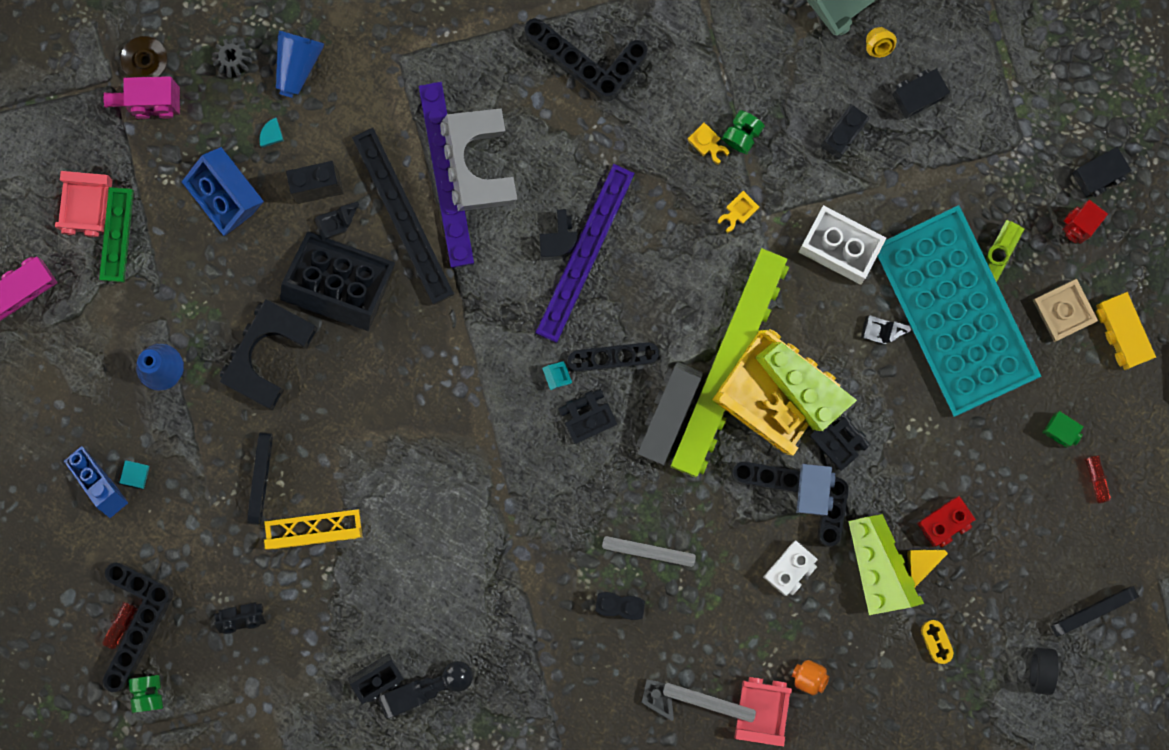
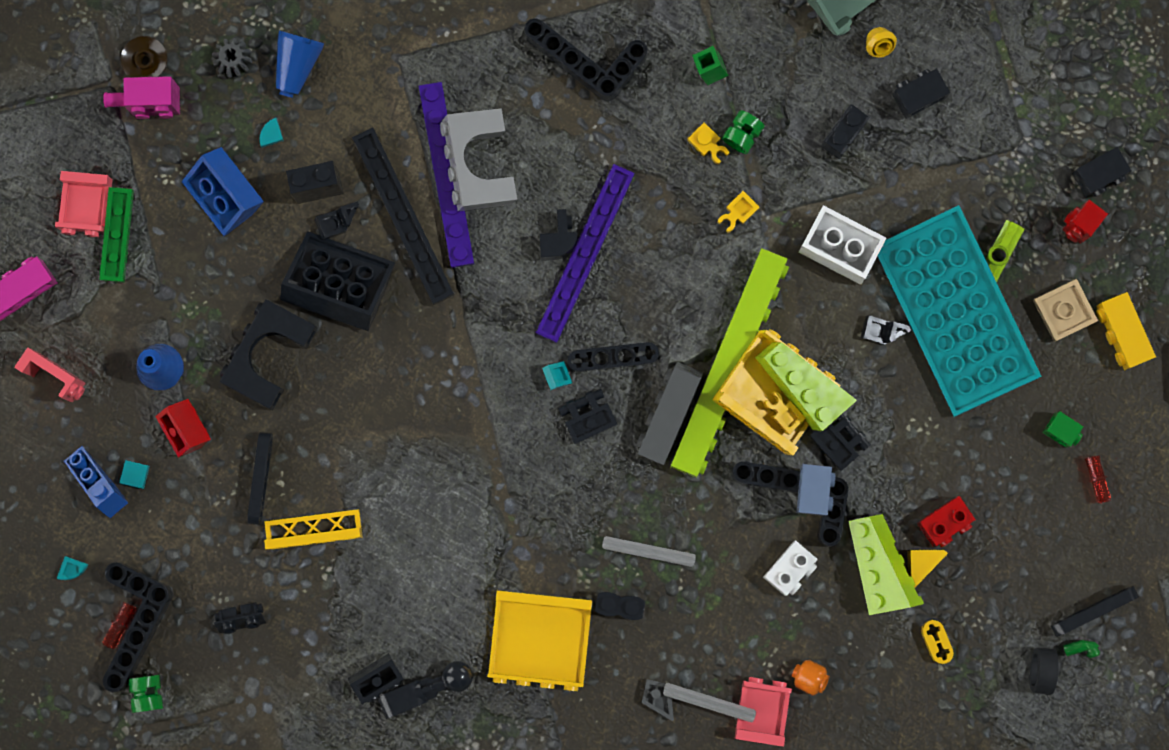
none -> coral panel [14,347,86,402]
none -> teal tile [57,556,89,580]
none -> red brick [155,399,211,458]
none -> yellow panel [487,591,592,691]
none -> green brick [692,46,729,85]
none -> green arm [1063,640,1100,658]

